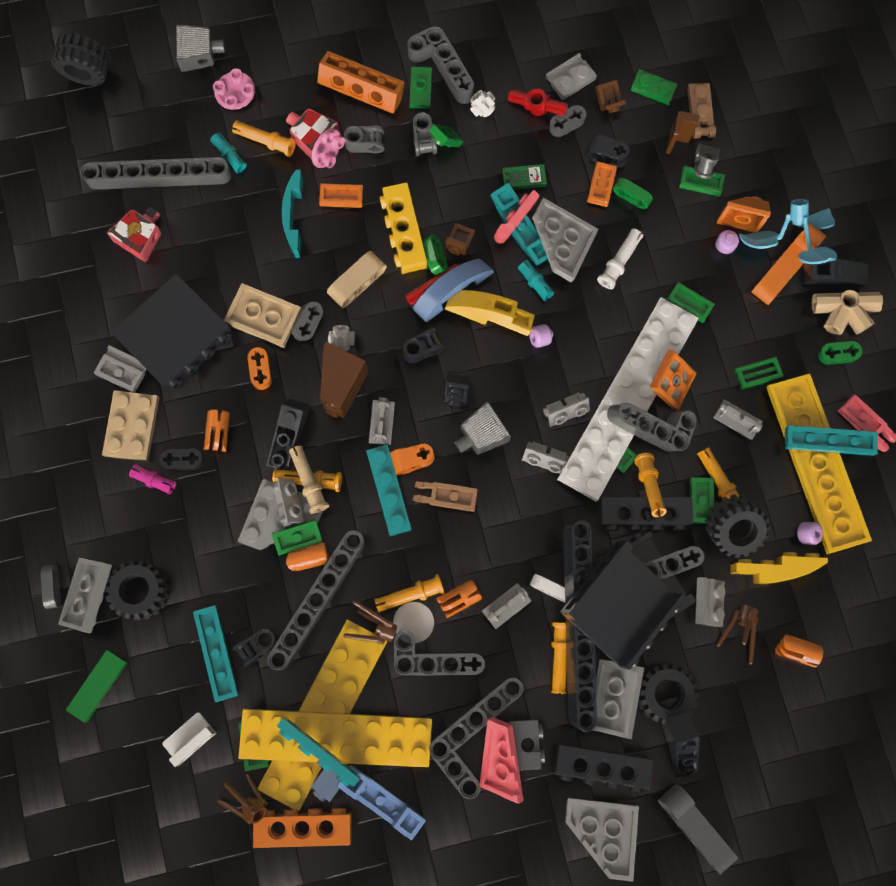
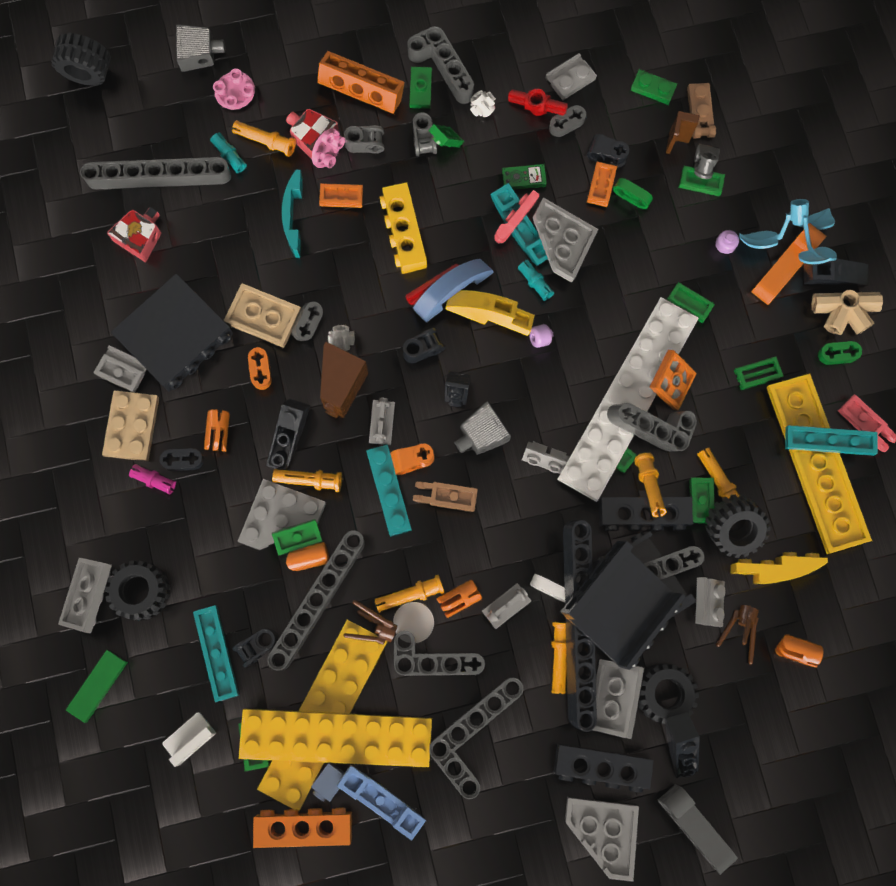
dark grey beam [41,564,61,609] -> none
reddish brown plant [217,773,268,824] -> none
light grey hinge [273,479,304,527] -> none
teal plate [277,717,361,787] -> none
tan pin [289,446,329,514] -> none
tan beam [327,251,387,308] -> none
green beam [422,234,447,275] -> none
reddish brown bracket [446,223,475,256] -> none
coral wing [480,717,523,804] -> none
dark grey brick [508,719,545,770] -> none
light grey hinge [543,392,590,427] -> none
reddish brown bracket [595,80,626,113] -> none
white pin [597,229,643,289] -> none
light grey hinge [713,399,763,440] -> none
orange slope [716,197,771,232] -> none
lavender piece [797,522,823,545] -> none

